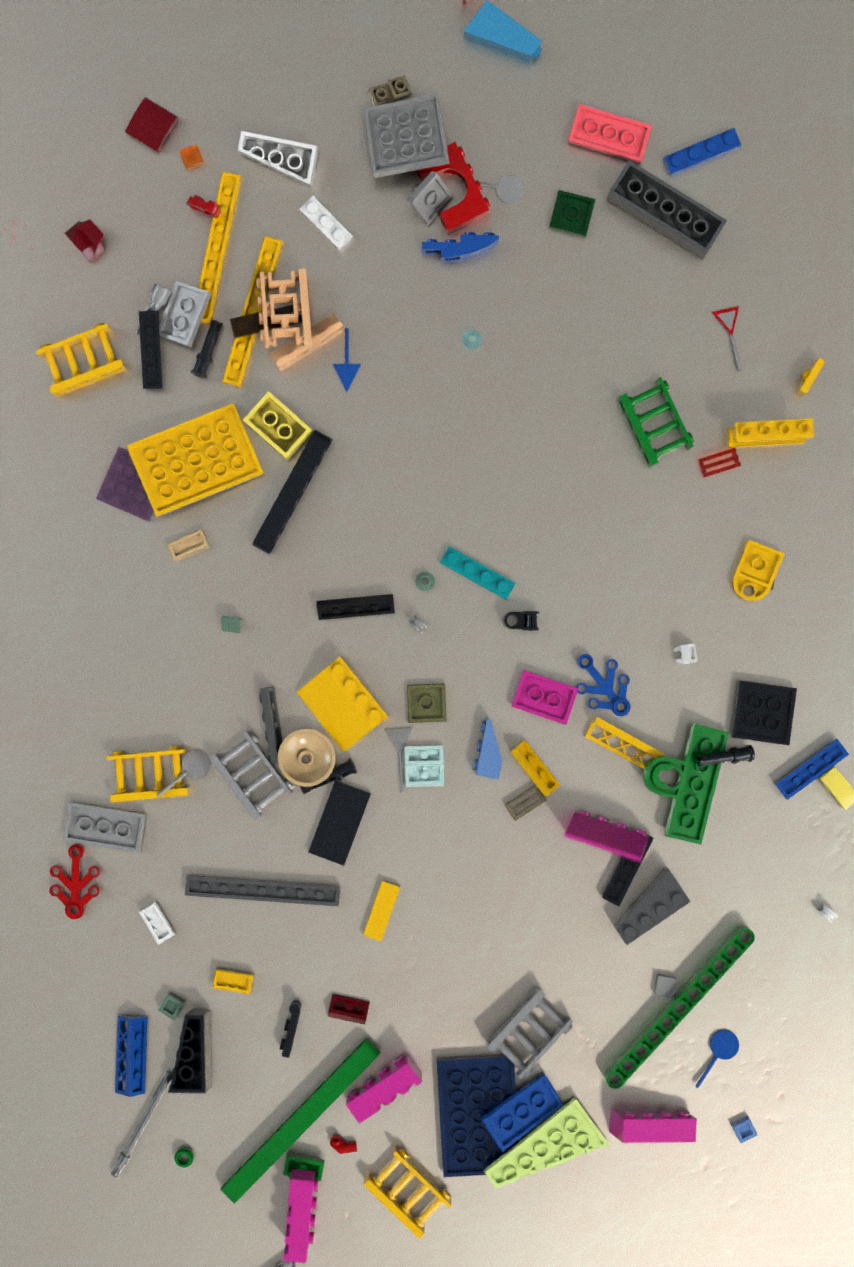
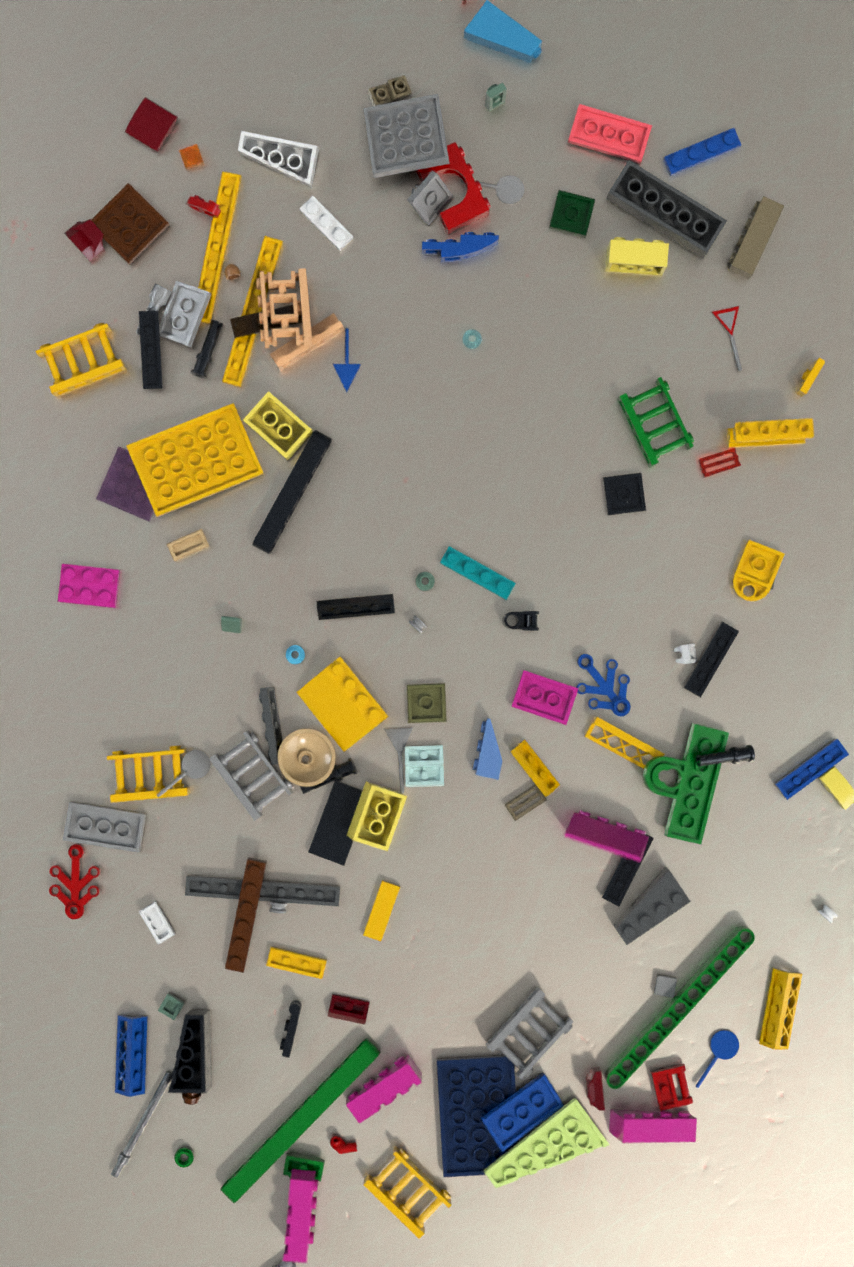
yellow plate [212,968,254,994] -> none
black plate [731,680,797,745] -> none
medium blue tile [731,1116,758,1143] -> none
none -> dark pink plate [58,564,120,608]
none -> reddish brown plate [91,183,170,265]
none -> reddish brown plate [182,1093,201,1105]
none -> medium nougat hinge [225,264,241,280]
none -> reddish brown plate [225,857,267,973]
none -> yellow tile [266,946,327,979]
none -> light grey bush [269,902,287,913]
none -> medium azure plate [286,645,305,664]
none -> light yellow brick [347,781,407,851]
none -> sand green plate [485,82,507,111]
none -> dark red slope [585,1067,605,1111]
none -> black tile [603,473,646,516]
none -> light yellow brick [605,237,669,276]
none -> red plate [651,1064,693,1111]
none -> black plate [683,622,739,698]
none -> dark tan brick [728,196,784,279]
none -> yellow fence [759,968,802,1050]

